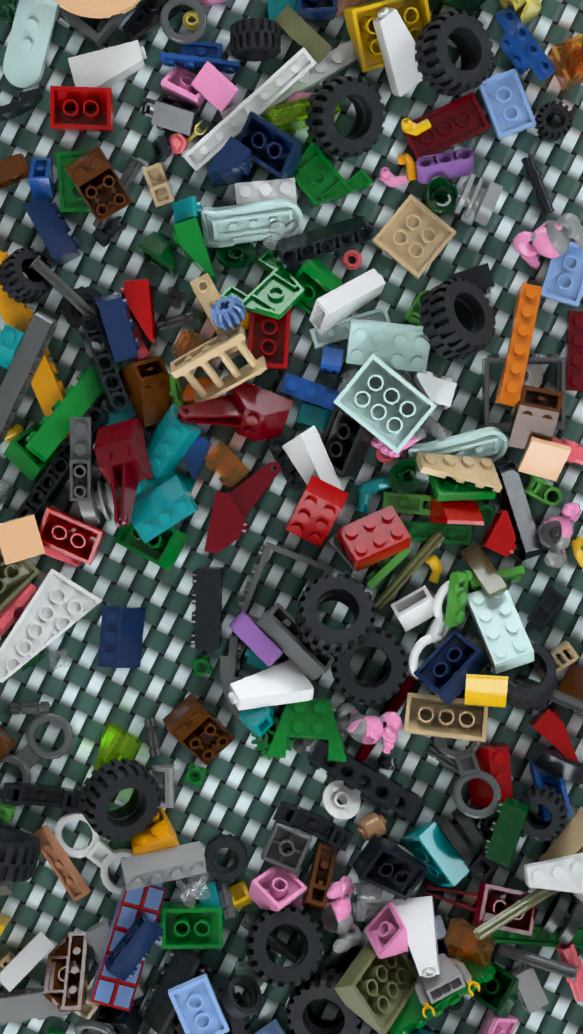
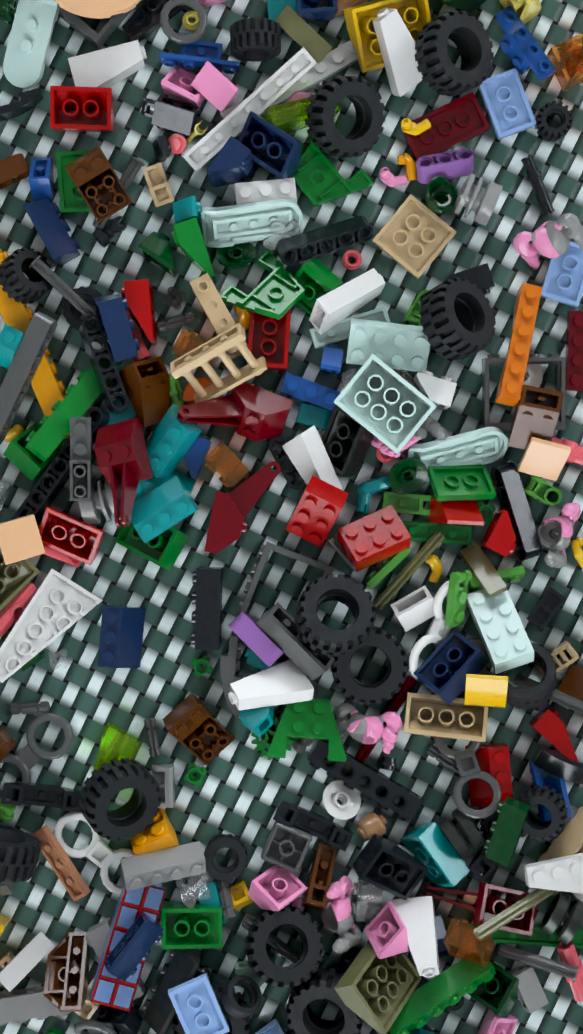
medium blue gear [210,295,246,330] -> none
light grey torso [415,953,480,1019] -> none
tan wing [416,452,502,493] -> none

